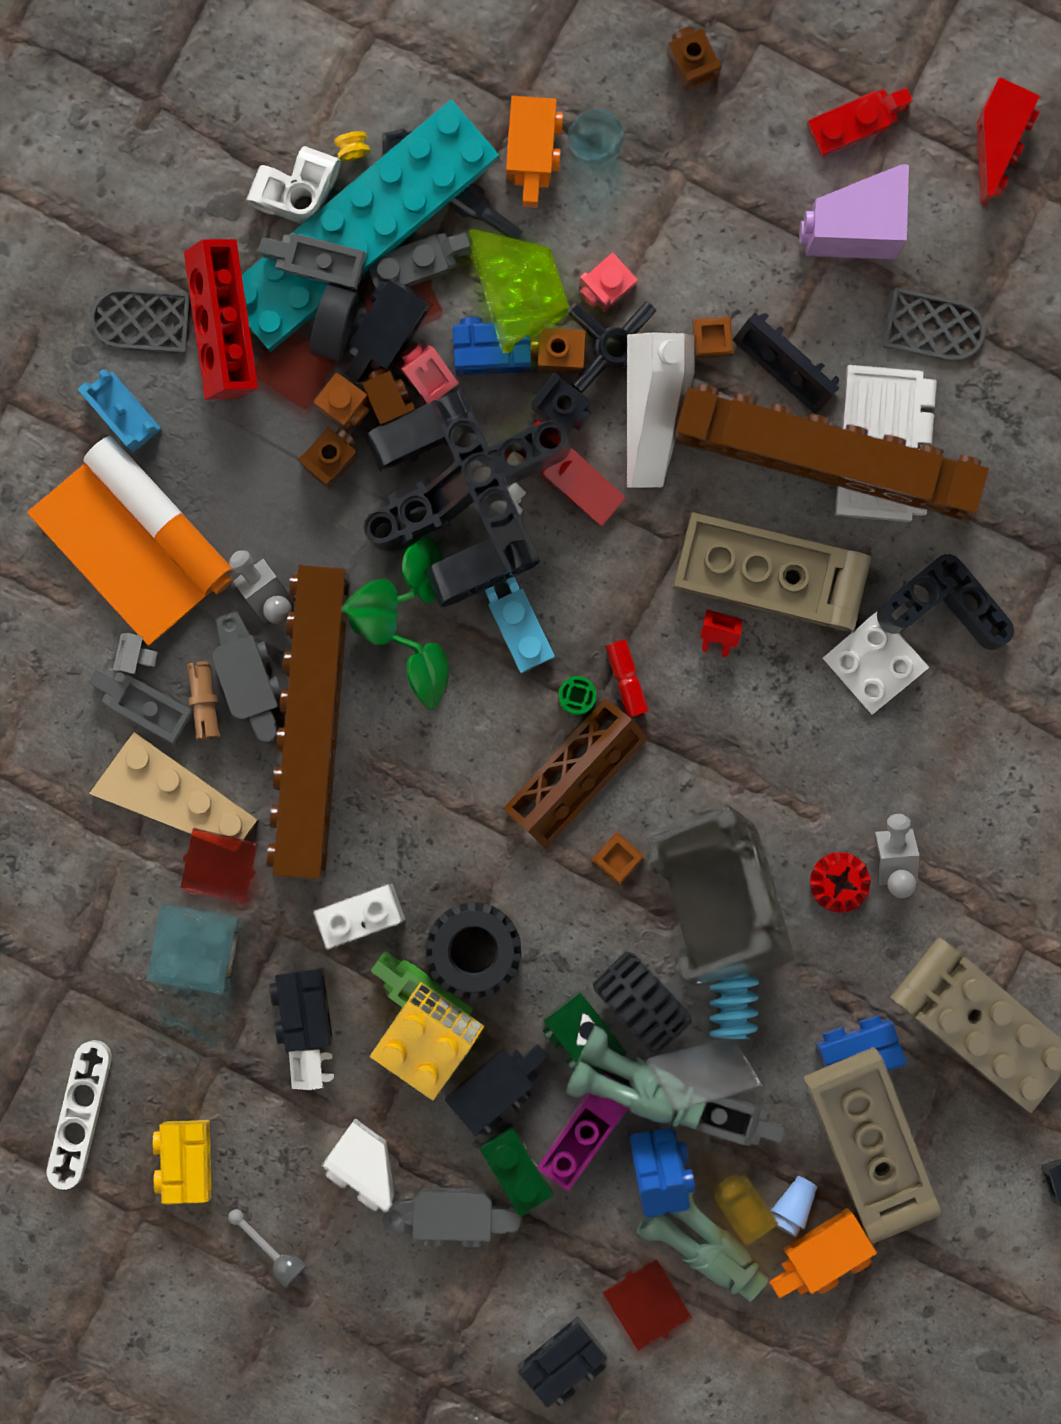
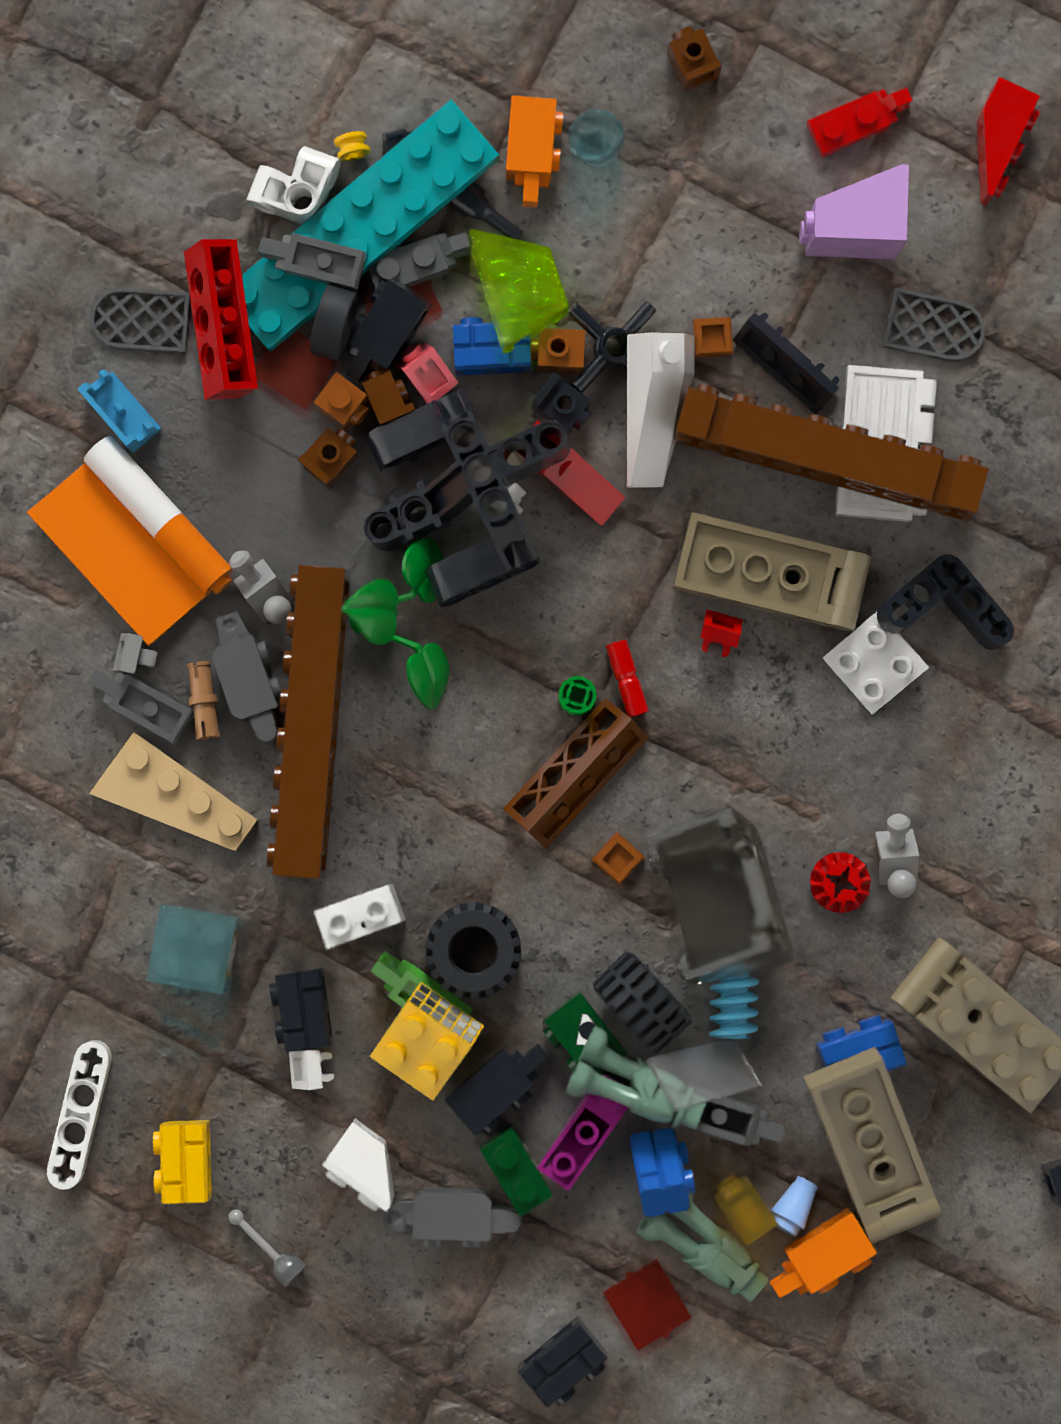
clear red piece [180,828,259,904] -> none
medium azure hinge [484,577,555,673] -> none
coral bracket [579,252,638,312] -> none

